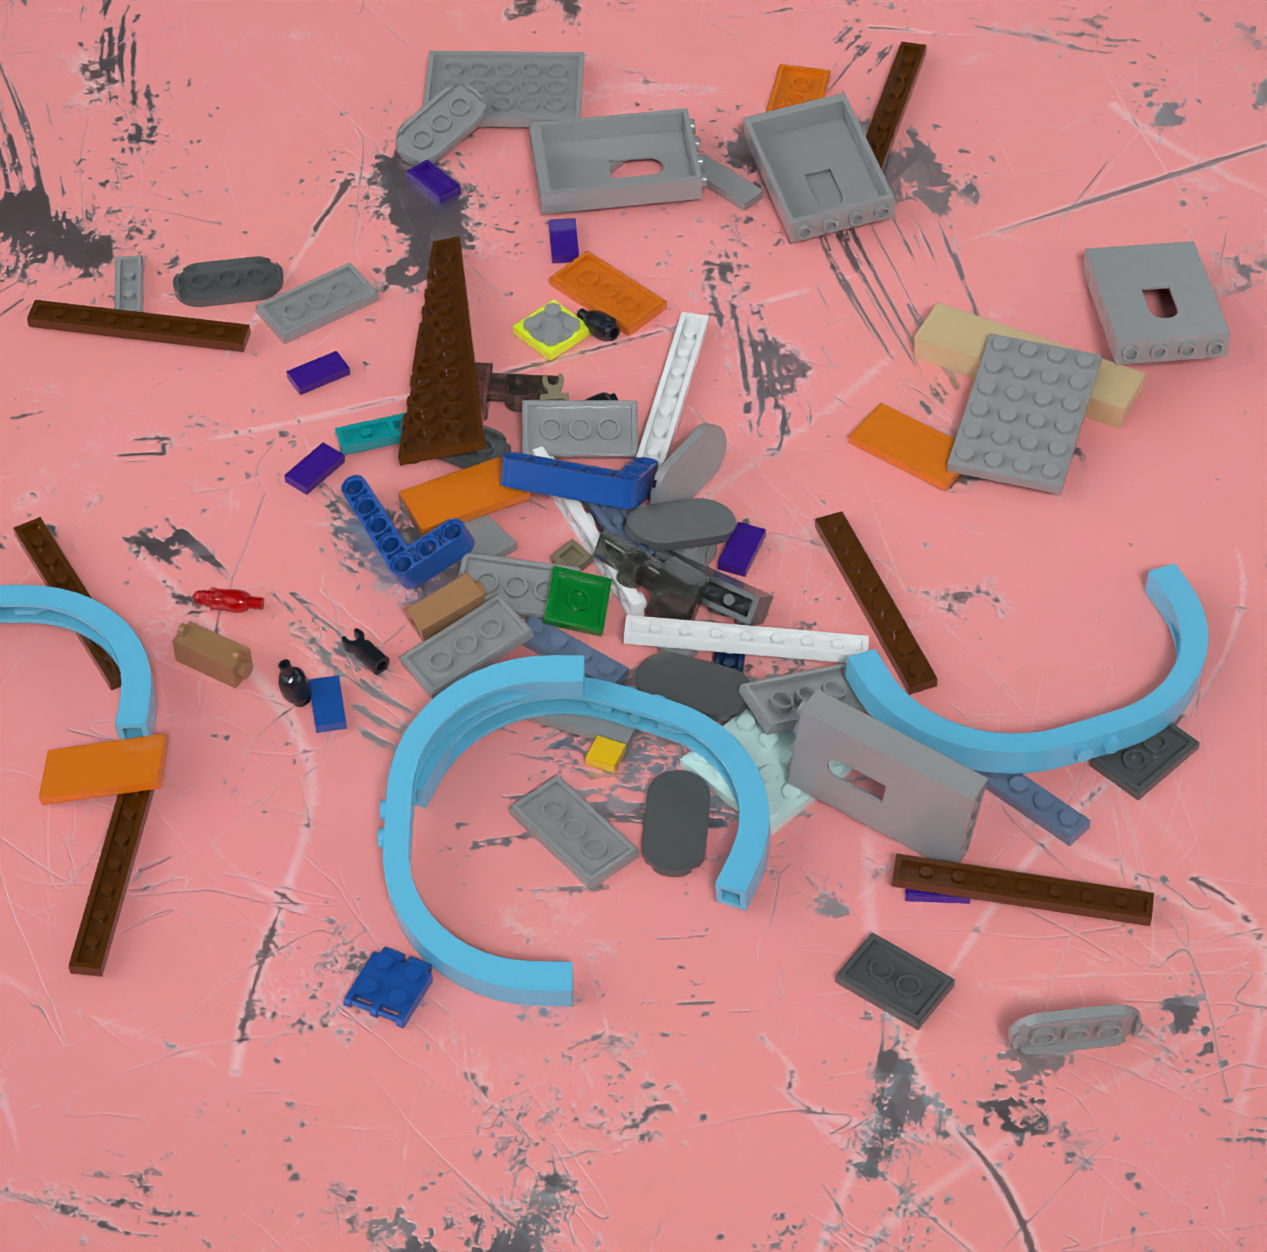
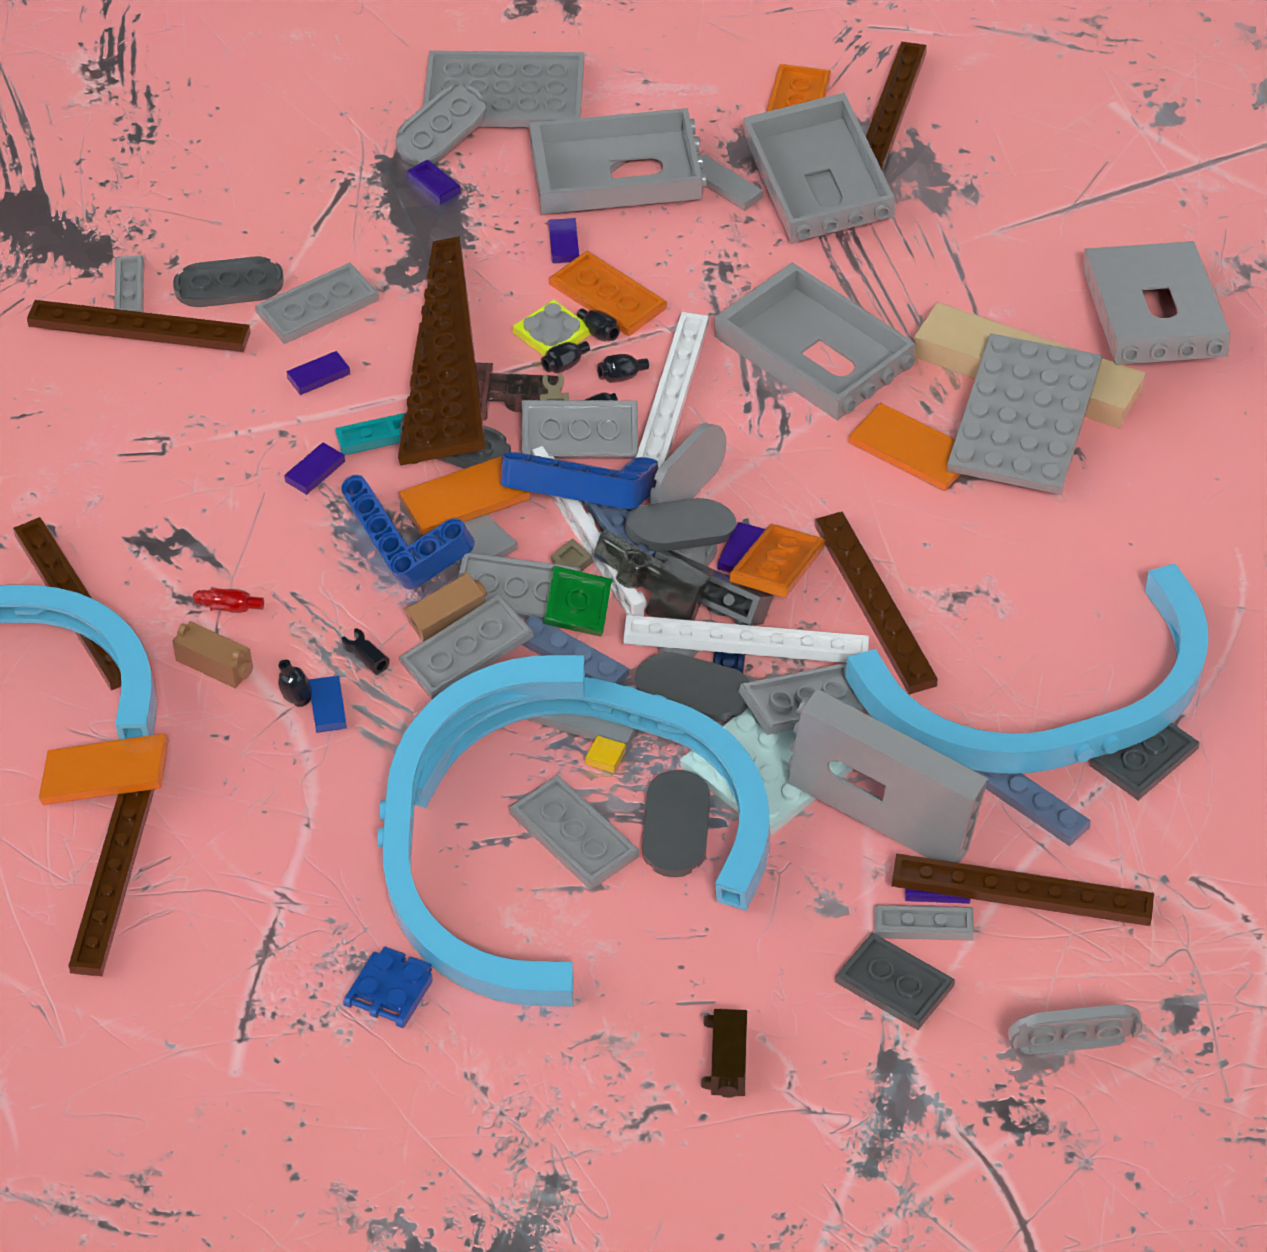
none -> black plant [541,341,590,374]
none -> black plant [597,354,649,383]
none -> dark brown brick [701,1009,747,1098]
none -> light grey panel [715,262,916,421]
none -> orange tile [729,523,826,598]
none -> light grey tile [875,905,974,941]

